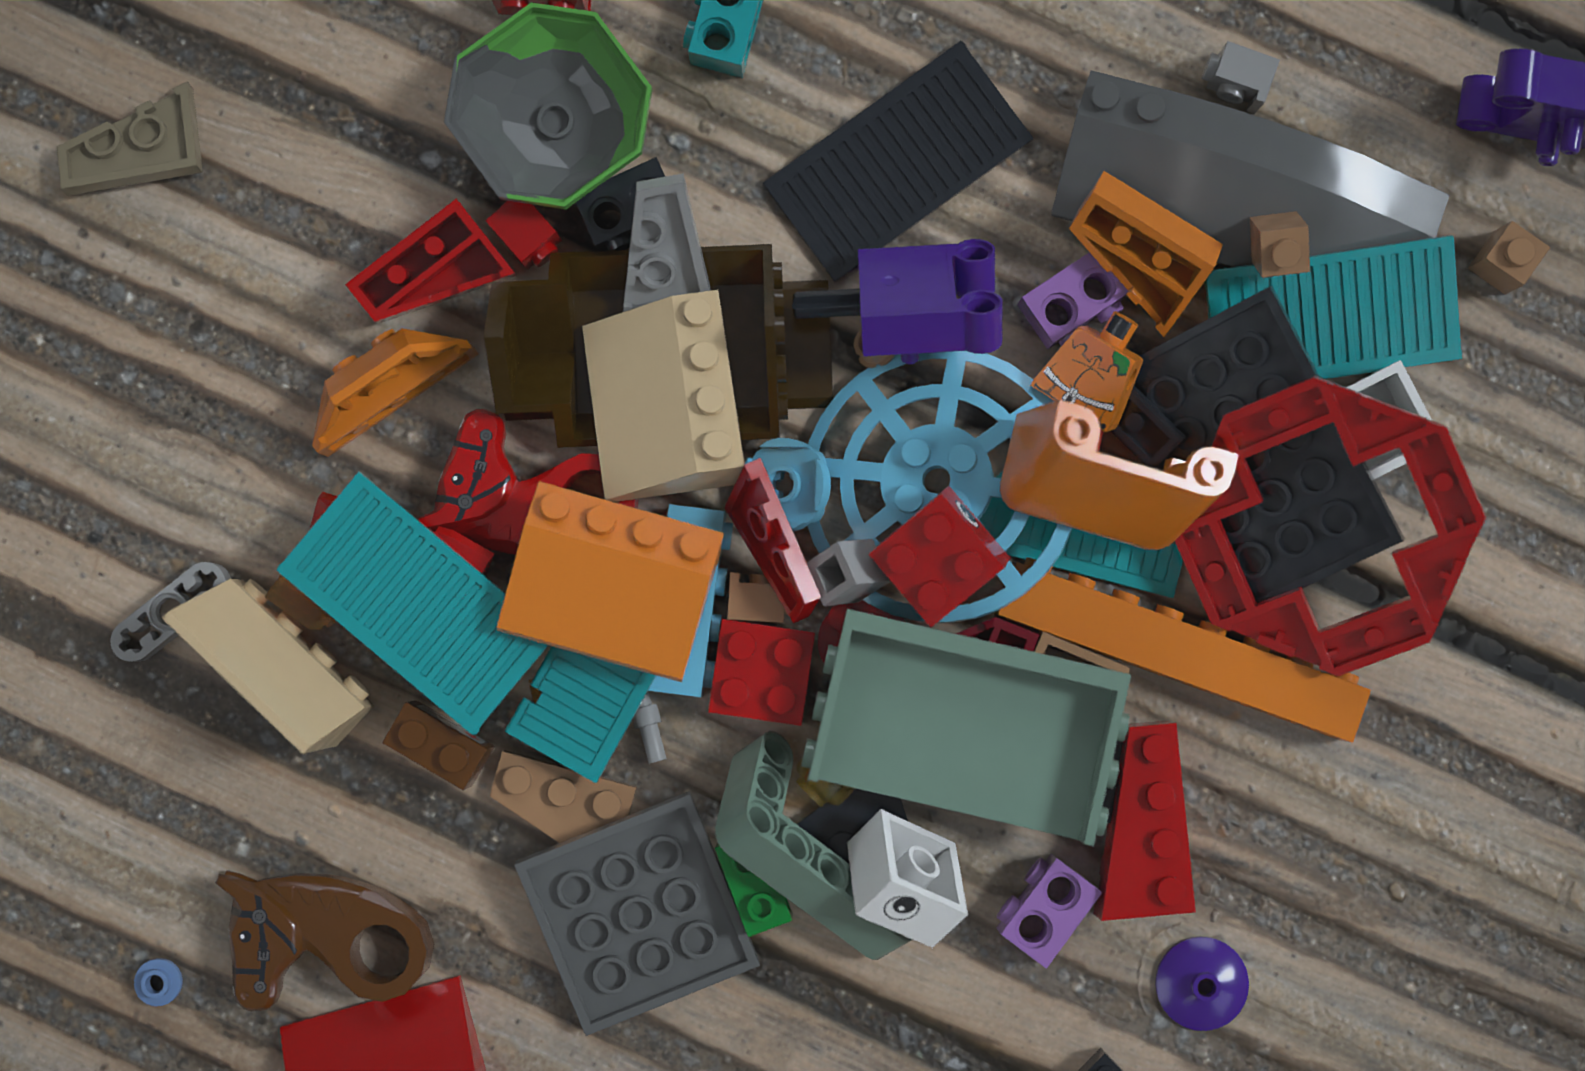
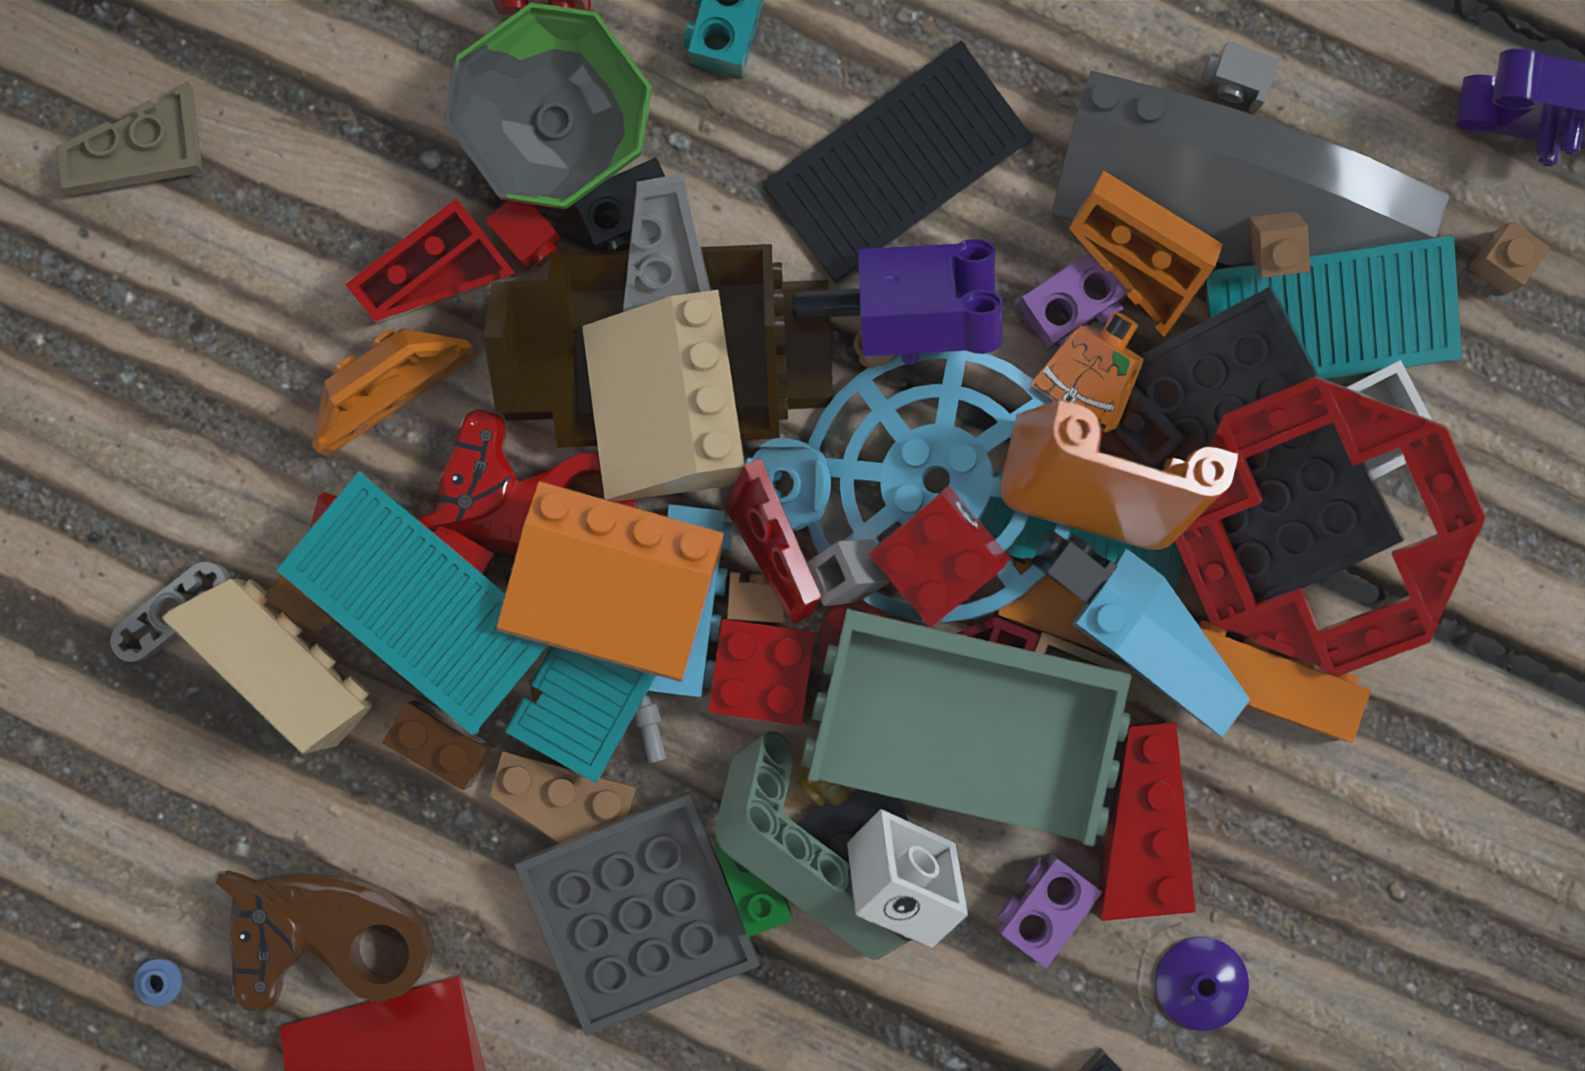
none -> black brick [1030,531,1118,605]
none -> medium azure wedge [1069,548,1250,737]

